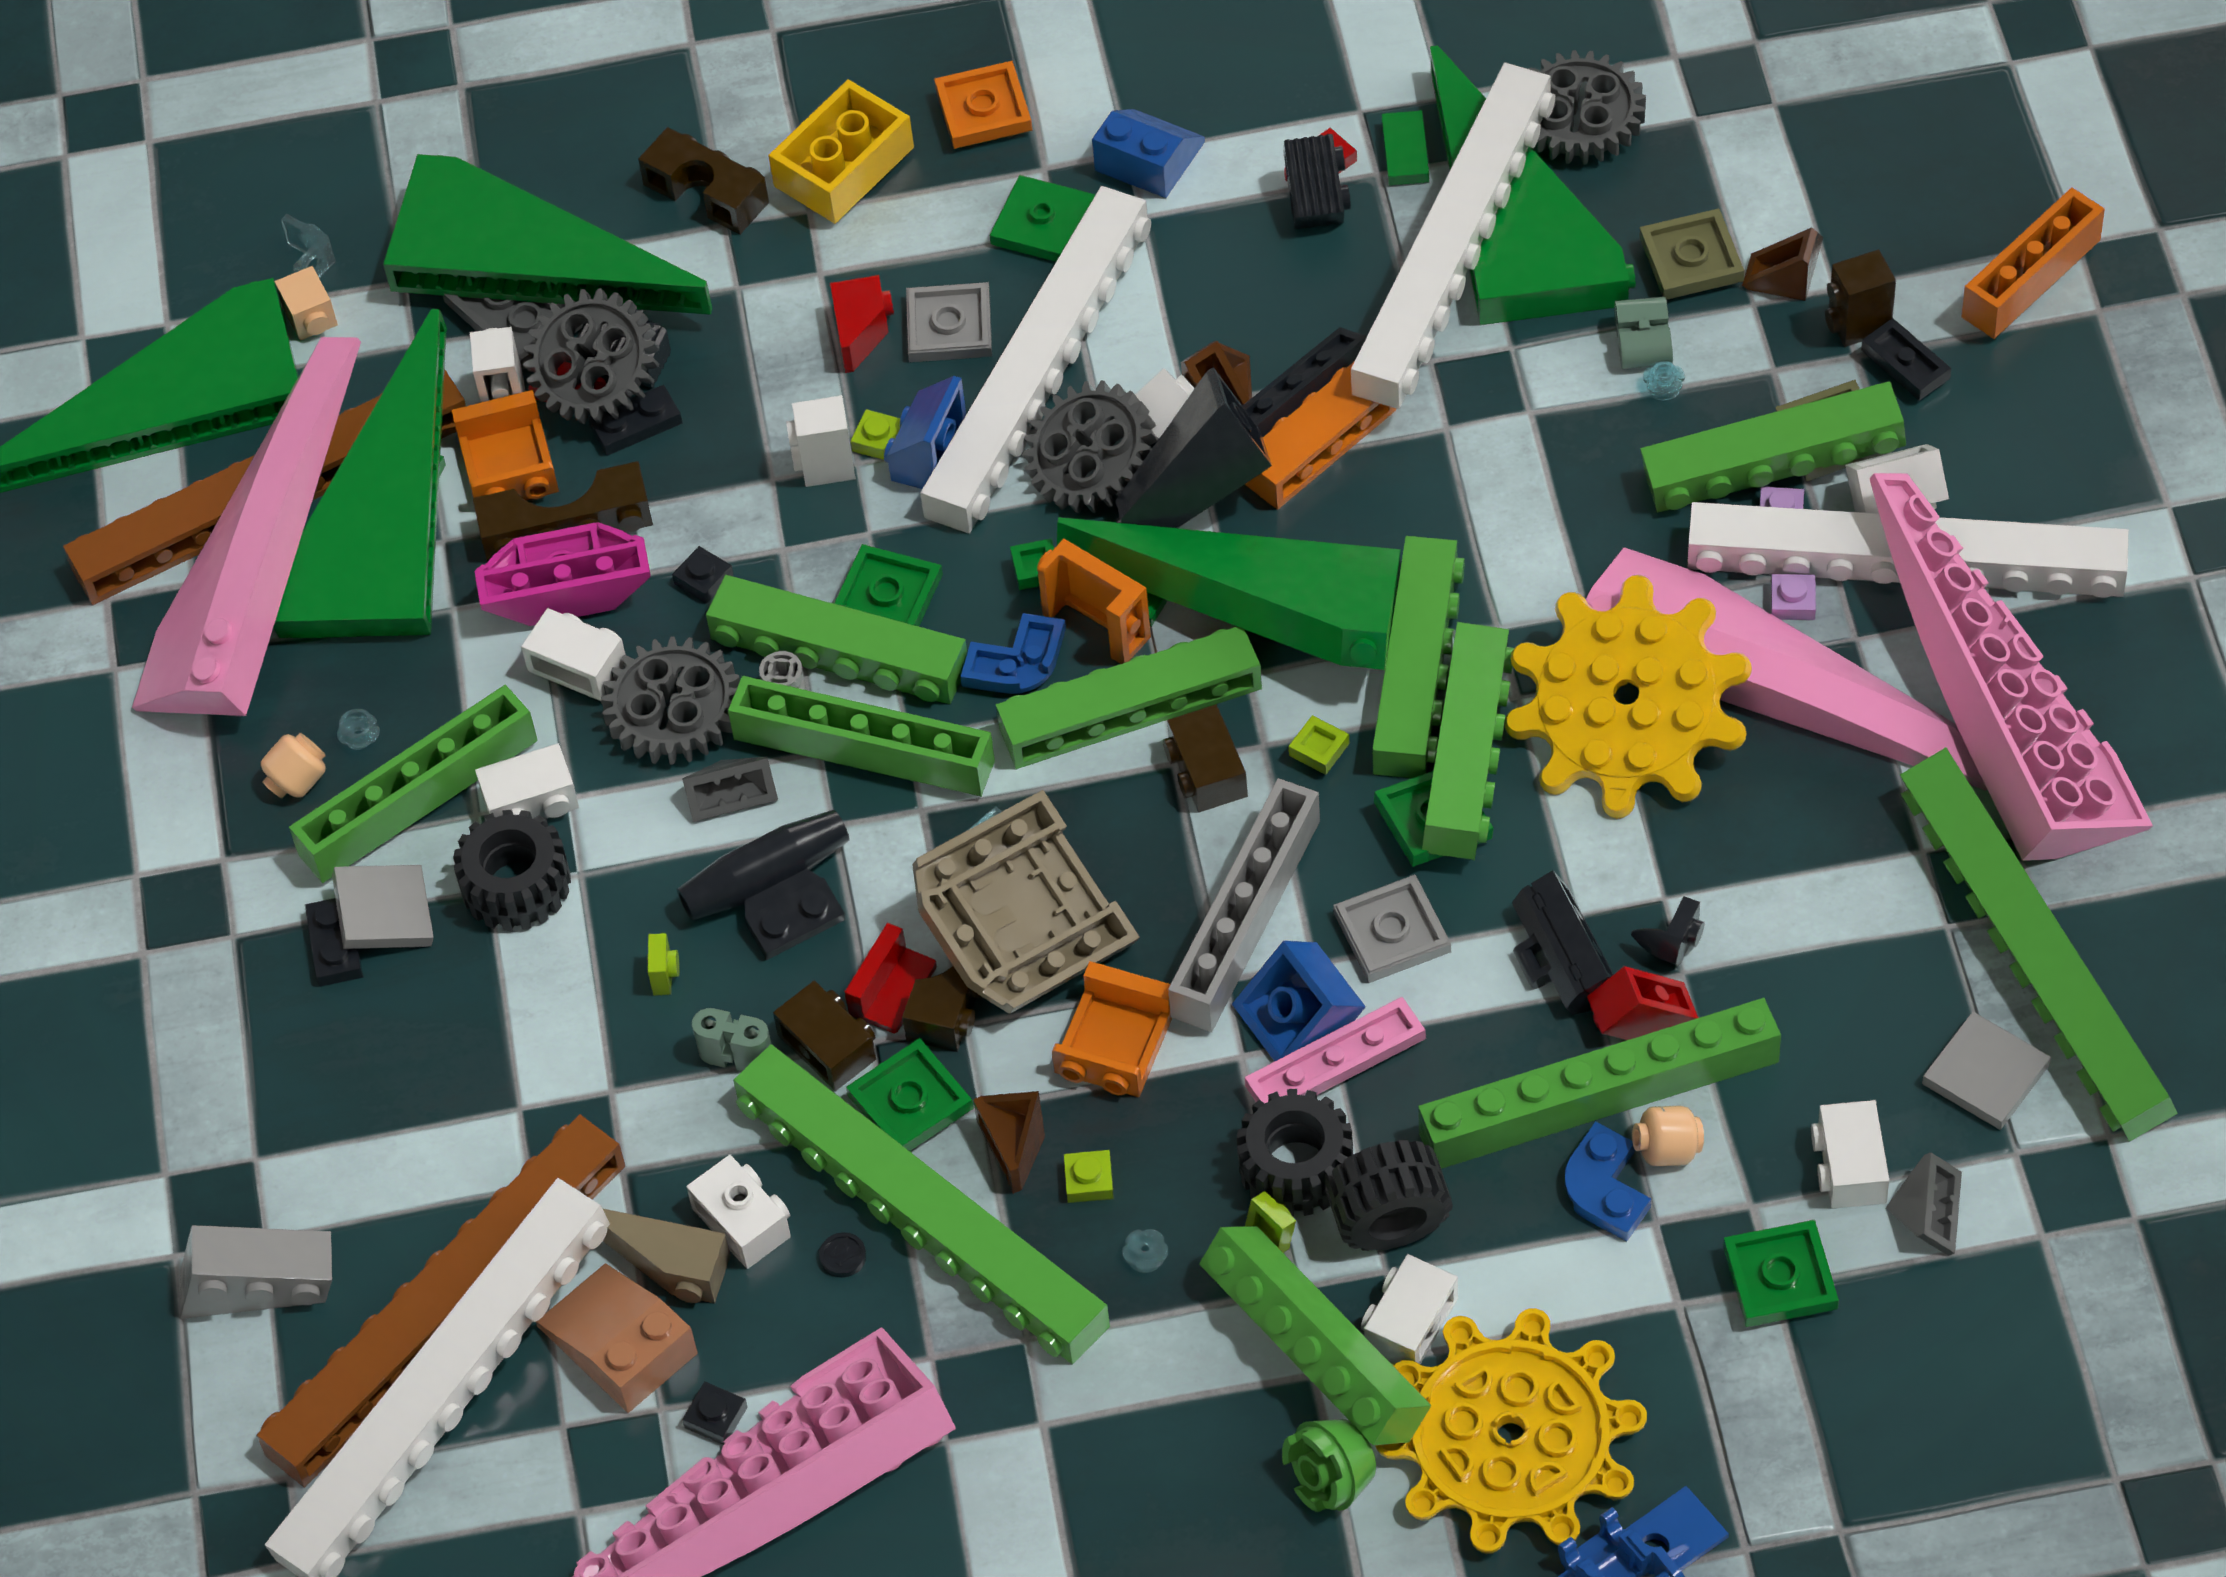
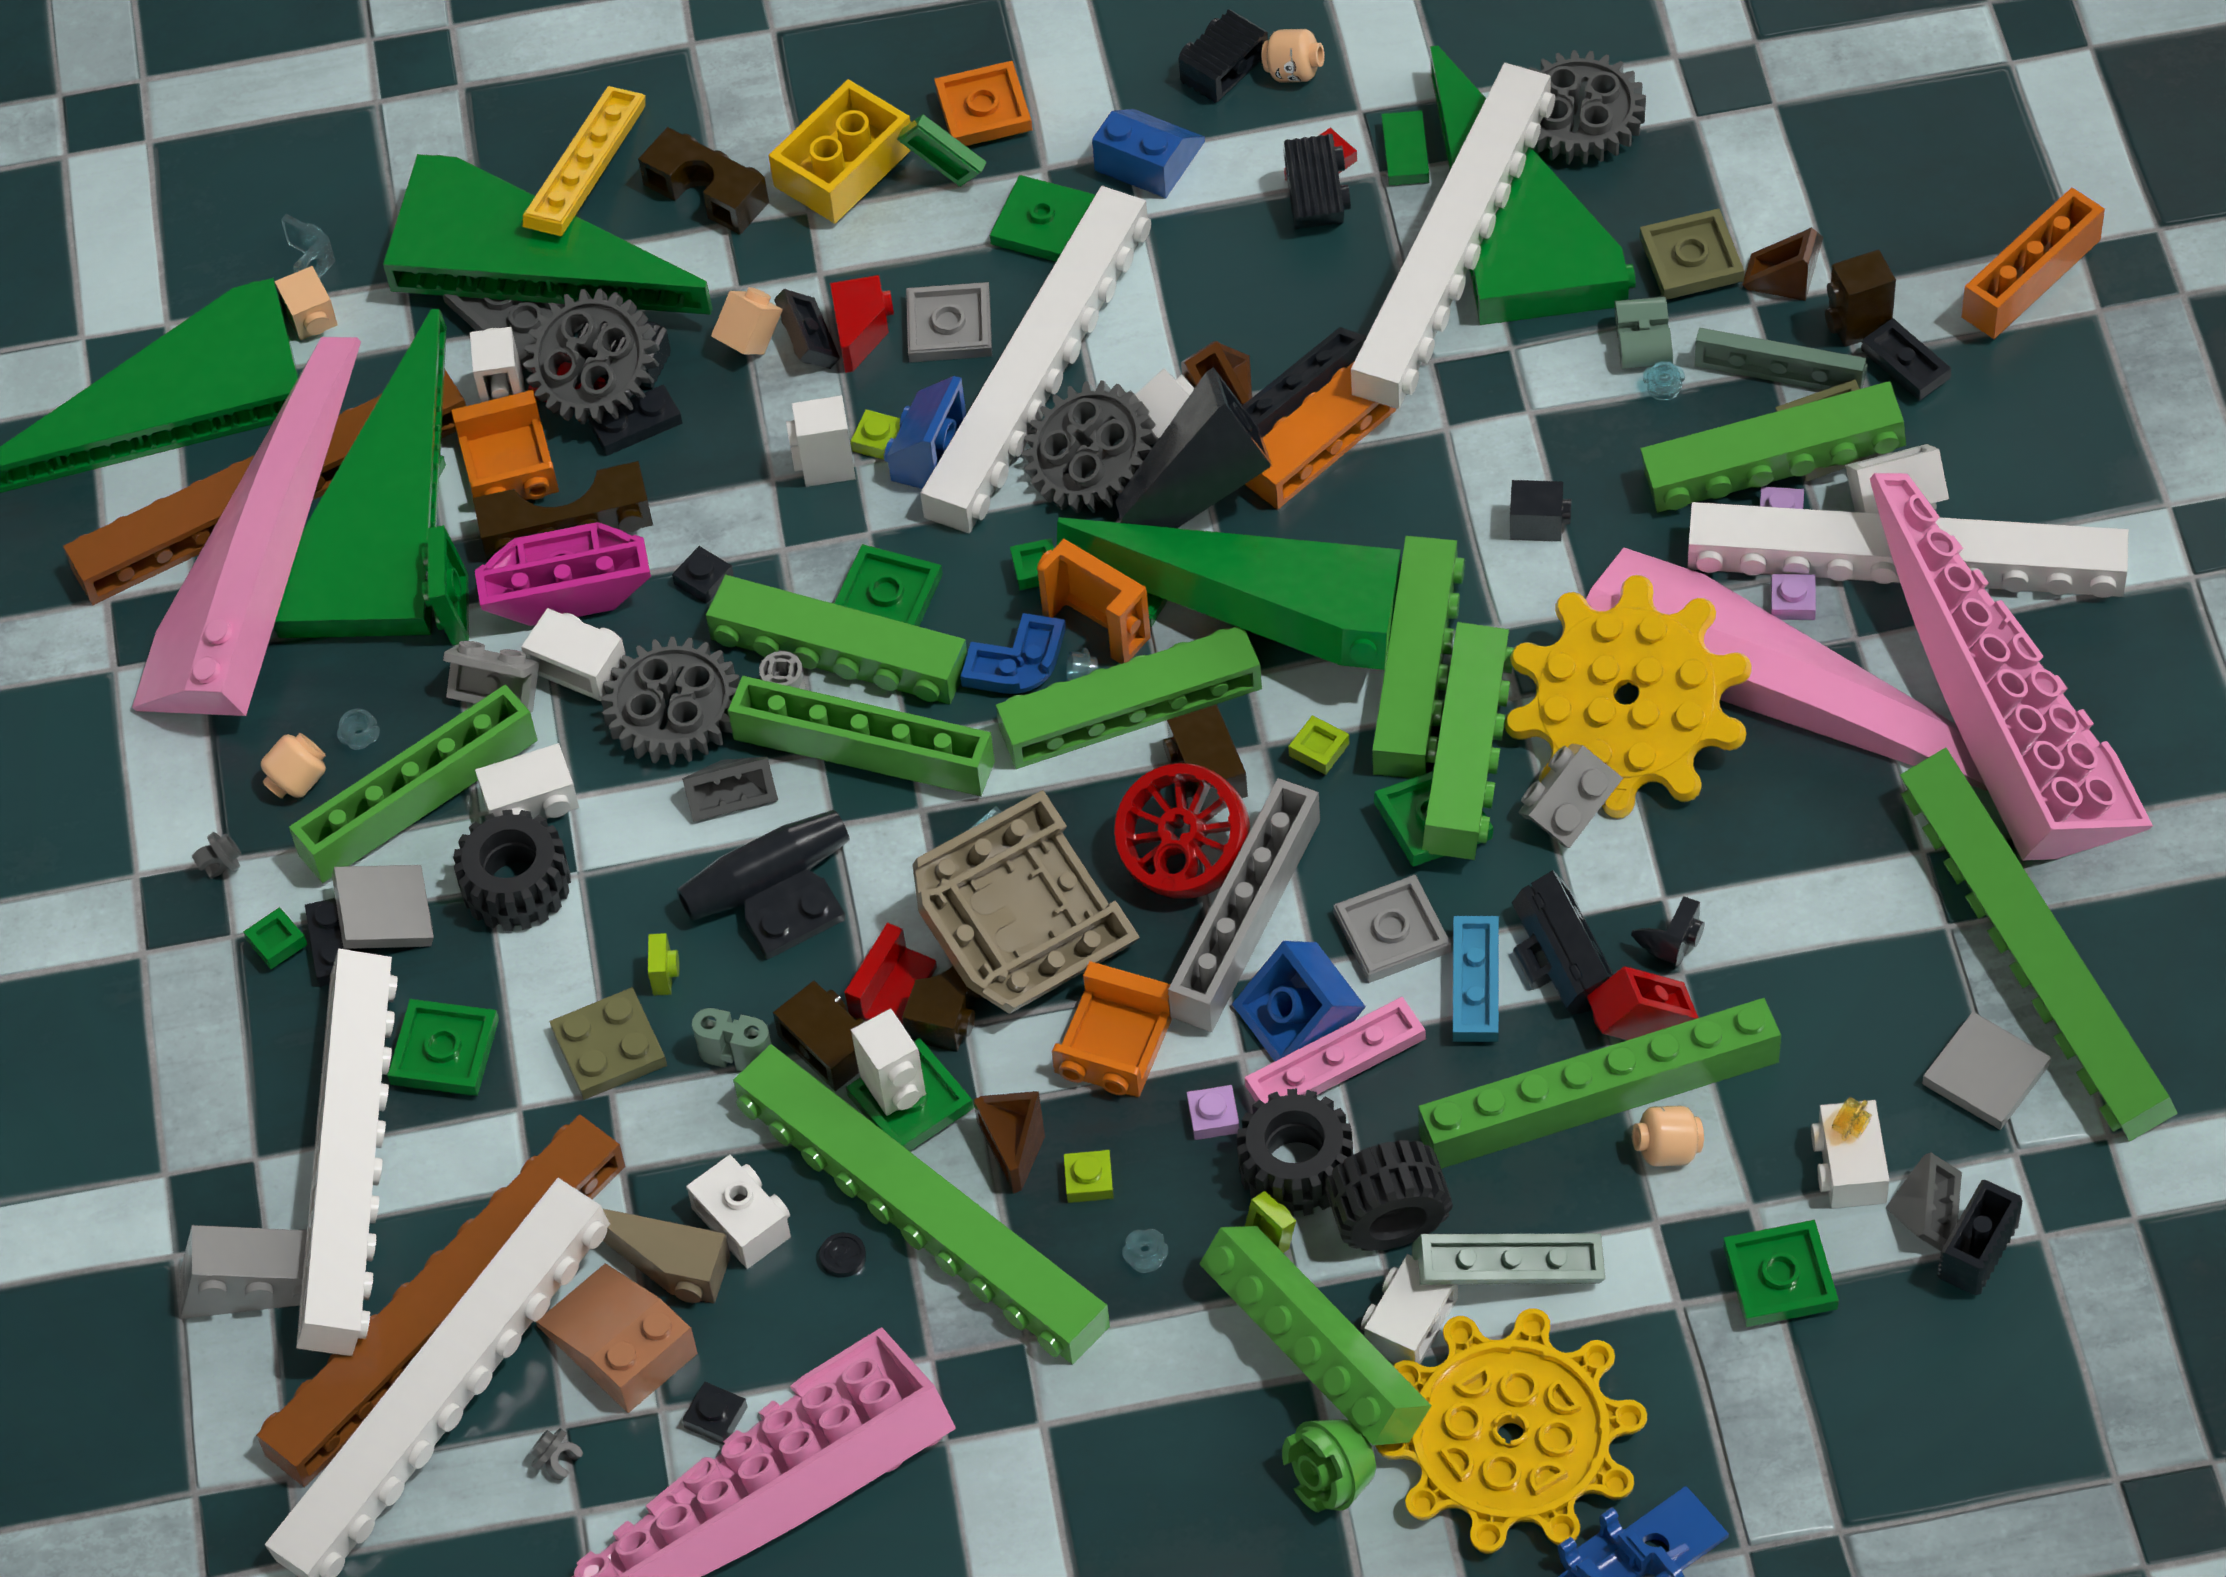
blue plate [1565,1121,1651,1242] -> none
none -> dark grey plate [192,832,241,879]
none -> green plate [243,907,307,969]
none -> white brick [296,948,398,1356]
none -> green plate [388,999,499,1096]
none -> green plate [422,525,469,646]
none -> light grey bracket [443,641,539,713]
none -> yellow tile [523,86,646,236]
none -> dark grey plate [530,1428,583,1480]
none -> olive plate [549,987,667,1100]
none -> light nougat brick [711,287,783,354]
none -> black plate [774,289,840,369]
none -> white brick [851,1008,926,1116]
none -> green tile [897,114,986,187]
none -> clear light blue plate [1066,648,1098,681]
none -> red piece [1115,763,1250,899]
none -> black brick [1178,9,1268,103]
none -> lavender plate [1187,1085,1240,1140]
none -> light nougat head [1262,29,1324,83]
none -> hinge [1412,1233,1605,1285]
none -> dark azure plate [1453,916,1499,1042]
none -> black brick [1510,480,1572,541]
none -> light grey bracket [1518,743,1623,848]
none -> sand green hinge [1694,327,1868,390]
none -> clear yellow plate [1831,1097,1872,1141]
none -> black brick [1937,1180,2023,1295]

